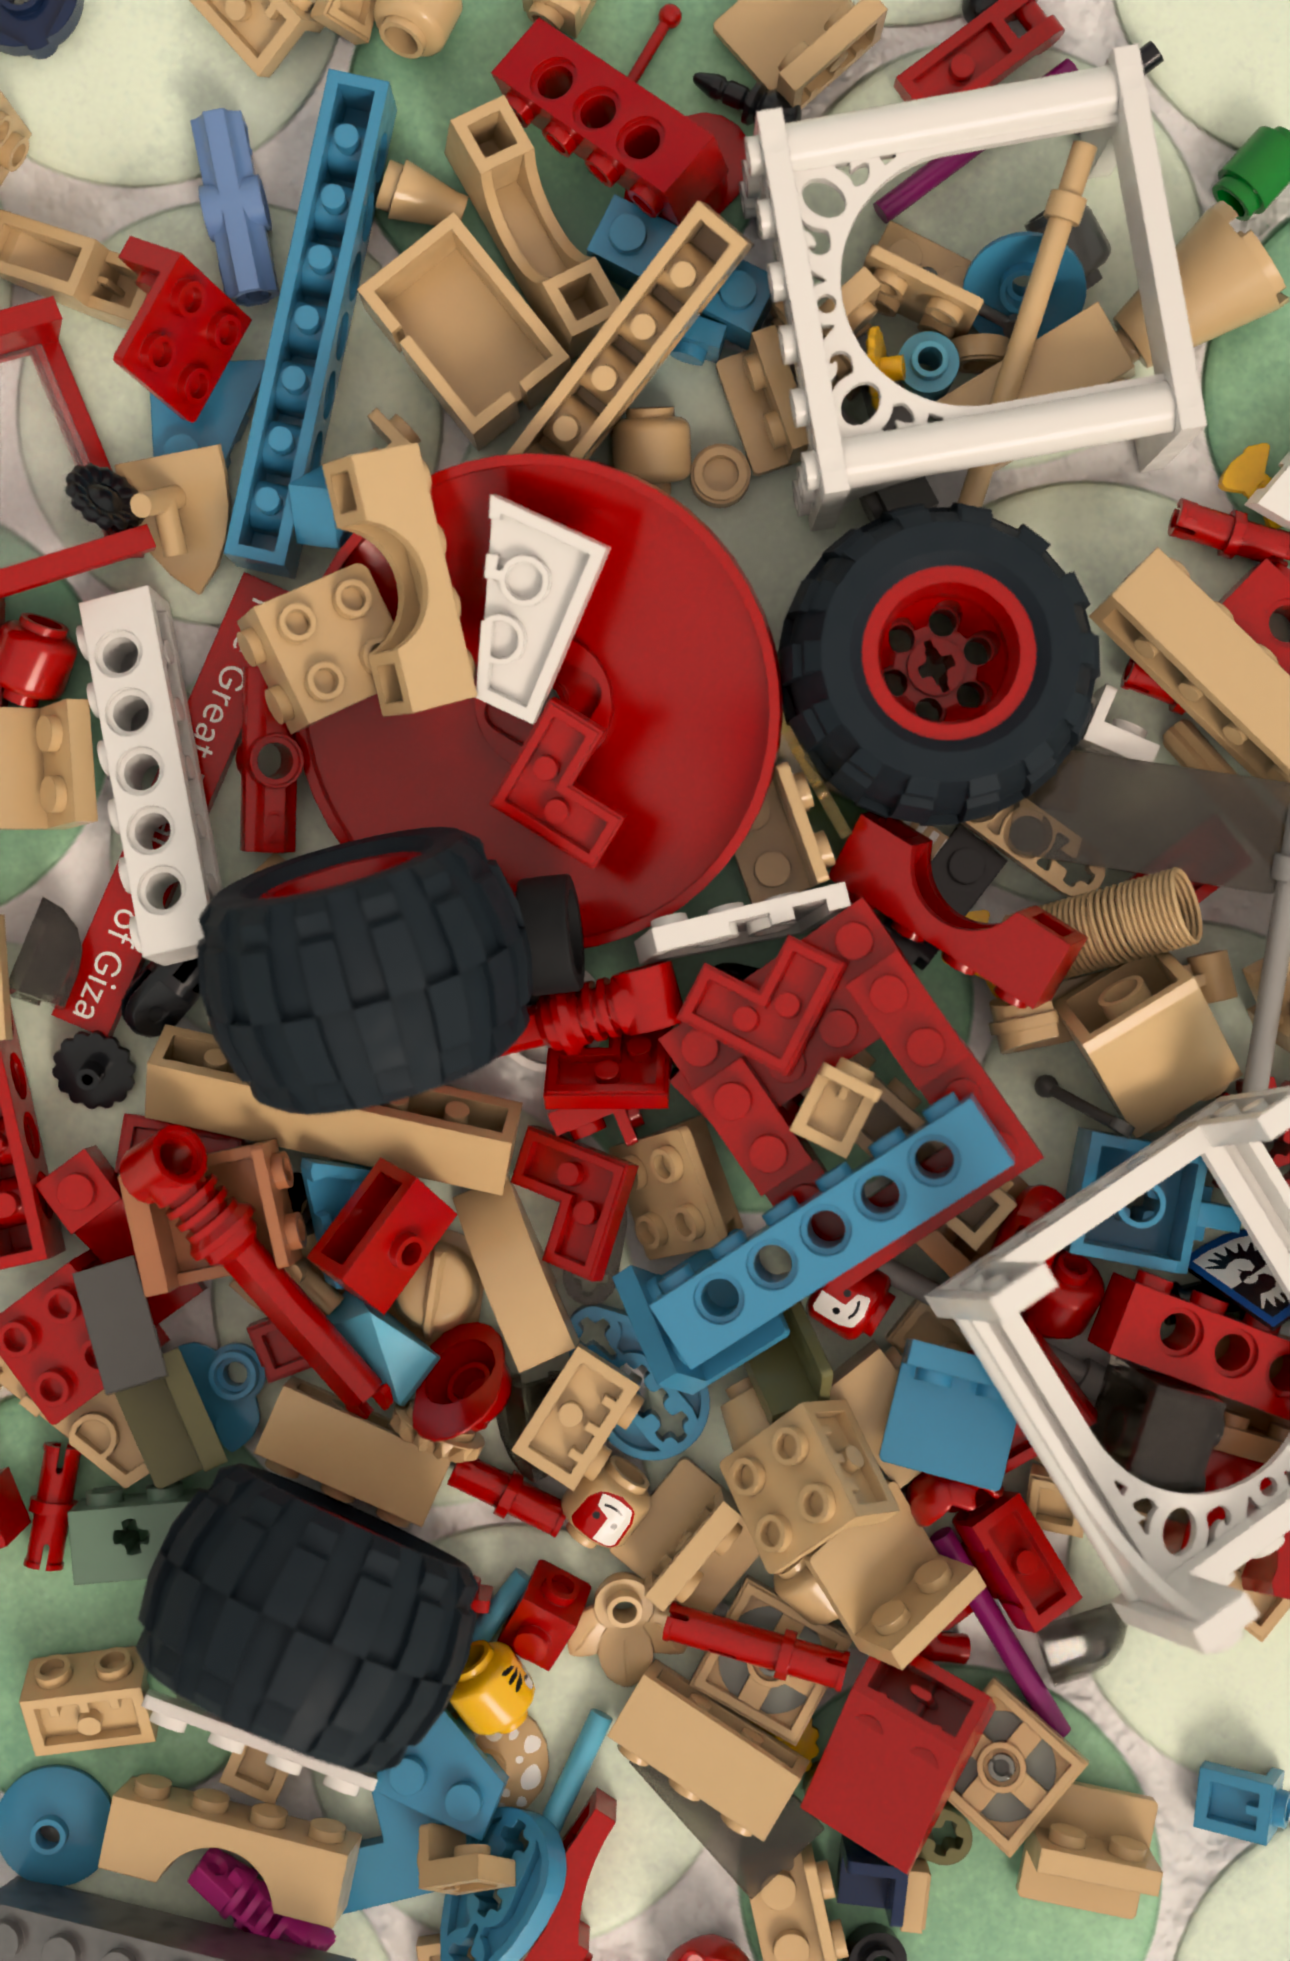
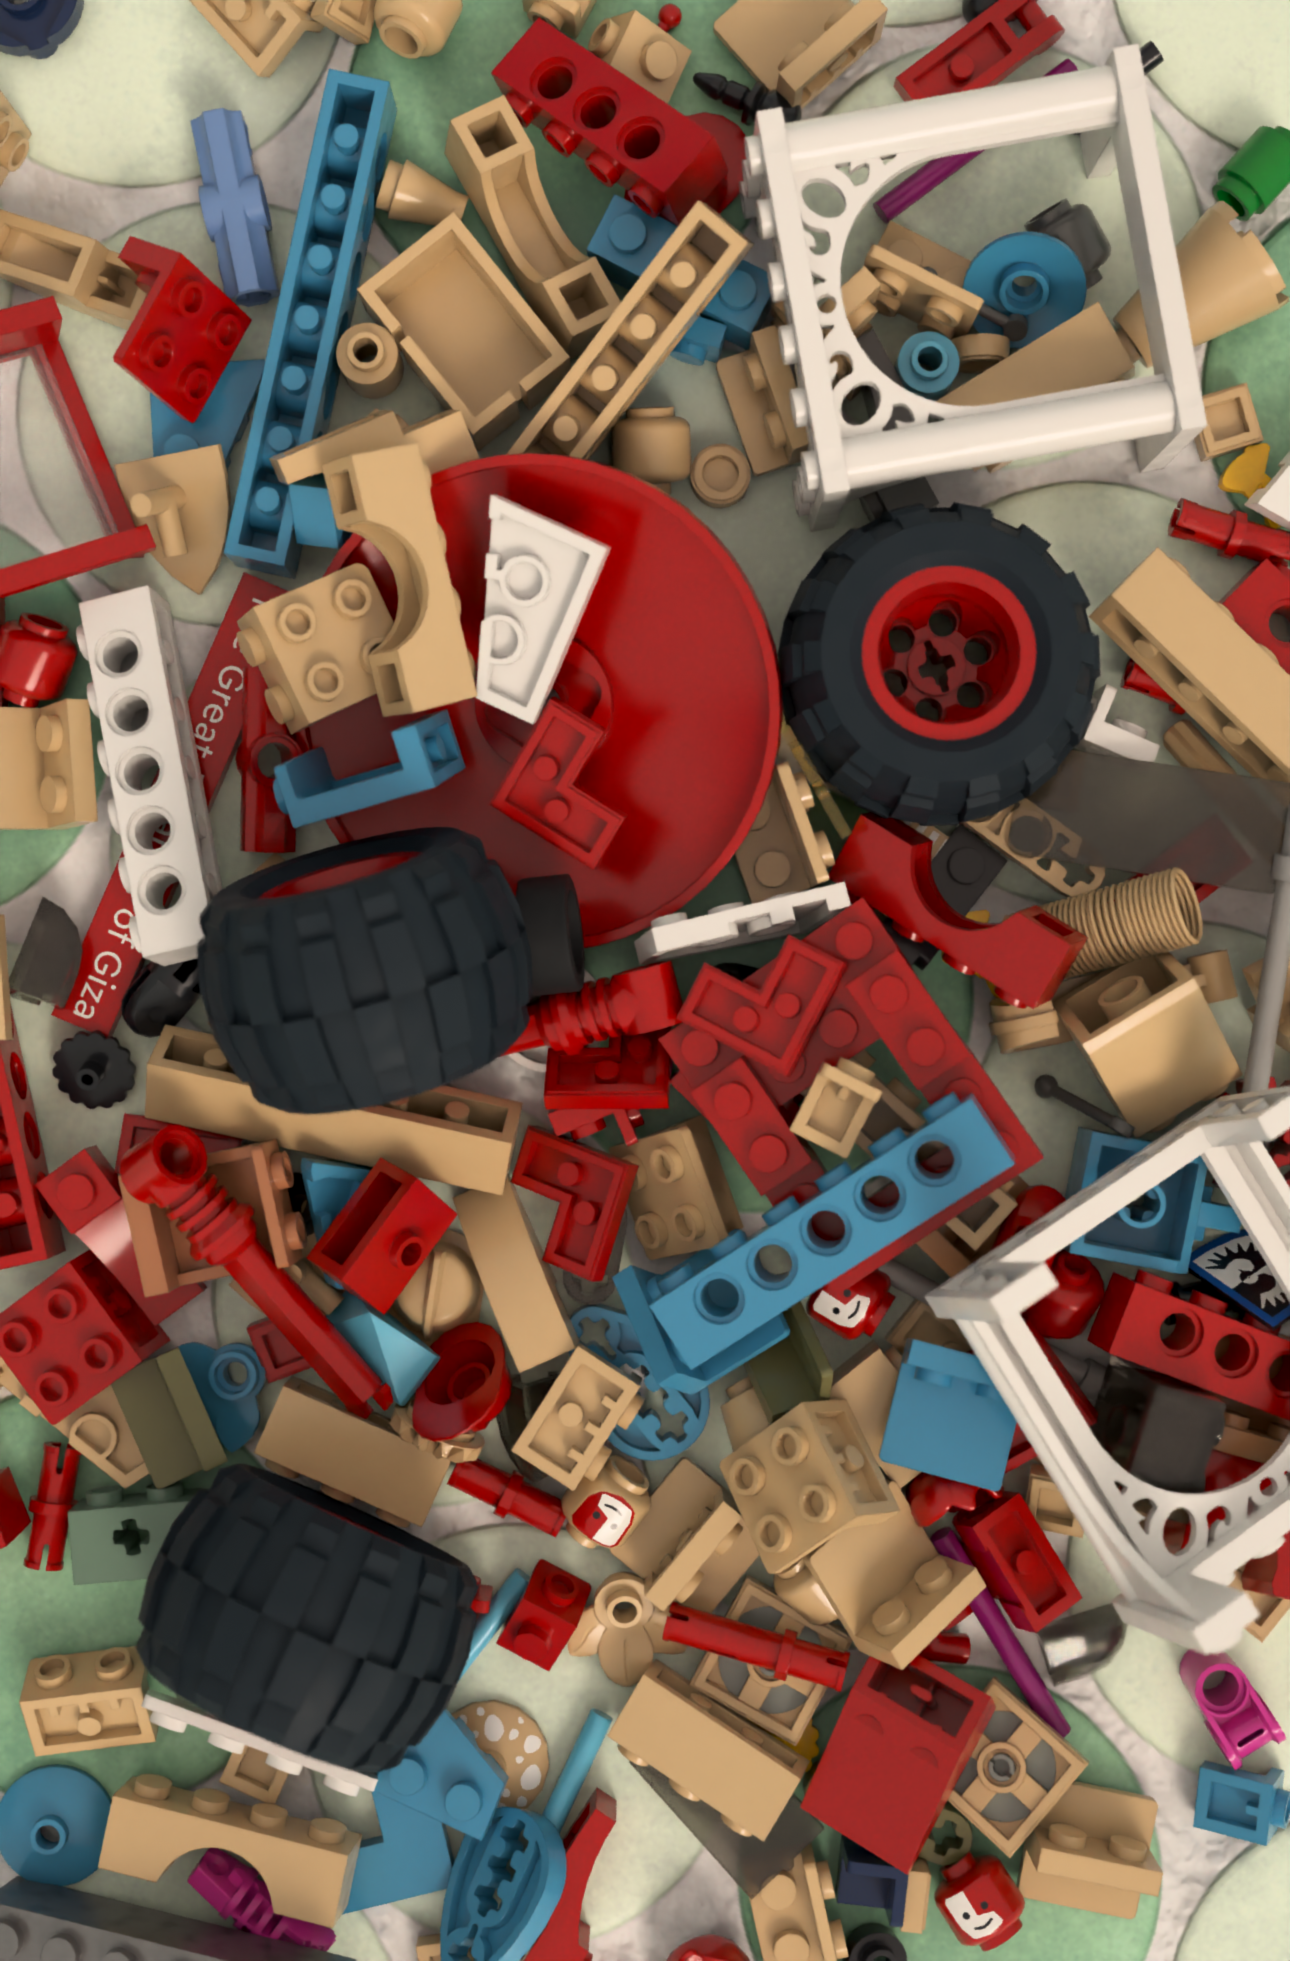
black piece [65,463,145,533] -> none
dark grey tile [72,1255,169,1396] -> none
tan bracket [417,1823,516,1896] -> none
yellow head [449,1640,535,1735] -> none
yellow piece [865,326,906,412] -> none
tan bar [958,141,1098,508] -> none
none -> tan slope [269,409,479,484]
none -> dark azure panel [273,709,466,828]
none -> tan brick [336,323,404,399]
none -> tan bracket [588,10,692,104]
none -> head [934,1851,1025,1951]
none -> dark pink piece [1179,1649,1286,1771]
none -> tan tile [1194,382,1264,462]

